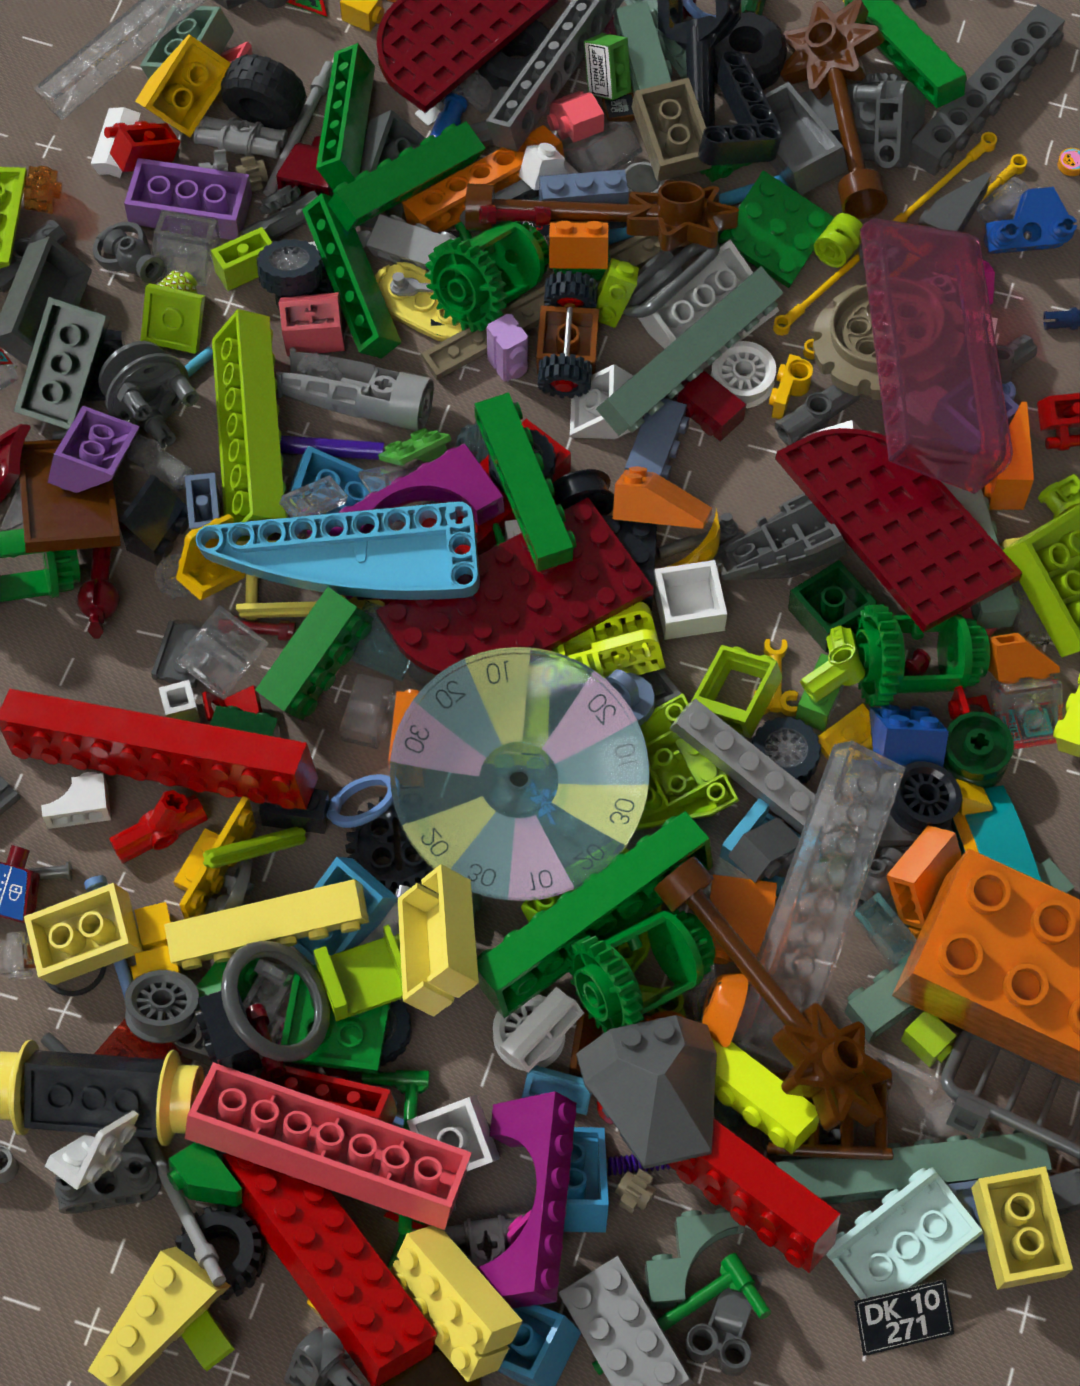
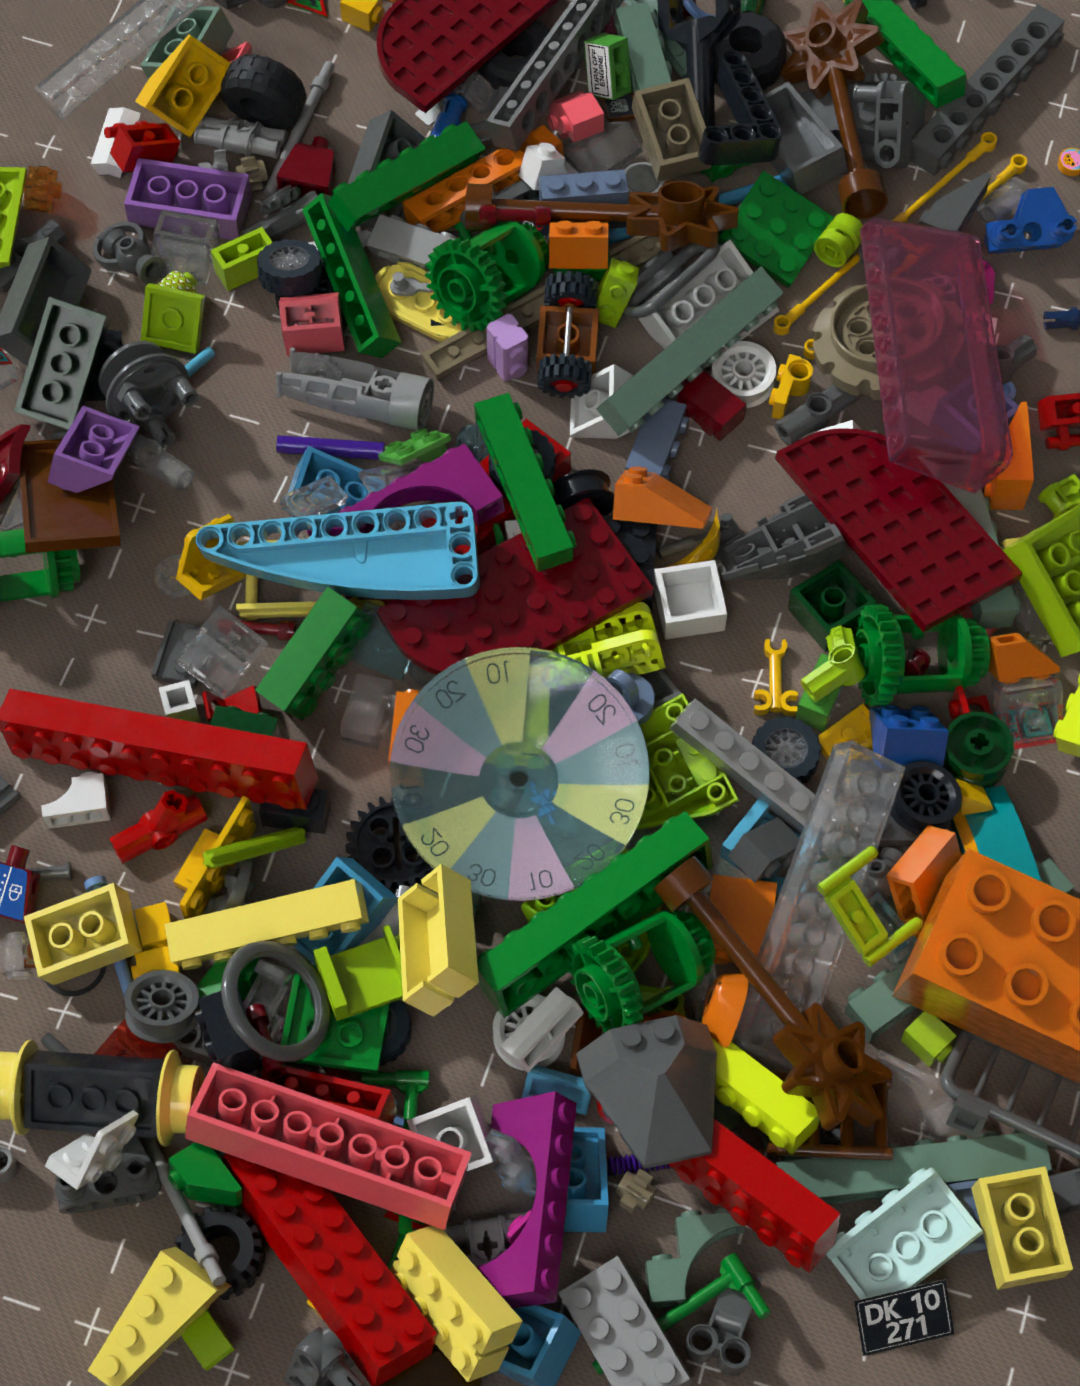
dark red piece [76,547,120,639] -> none
black slope [118,474,189,566] -> none
sand blue brick [185,472,221,531] -> none
lime brick [212,309,288,544] -> none
green brick [316,43,375,190] -> none
medium blue piece [326,774,398,828] -> none
lime window [691,645,783,738] -> none
none -> clear slope [484,1129,536,1197]
none -> lime plate [817,846,923,967]

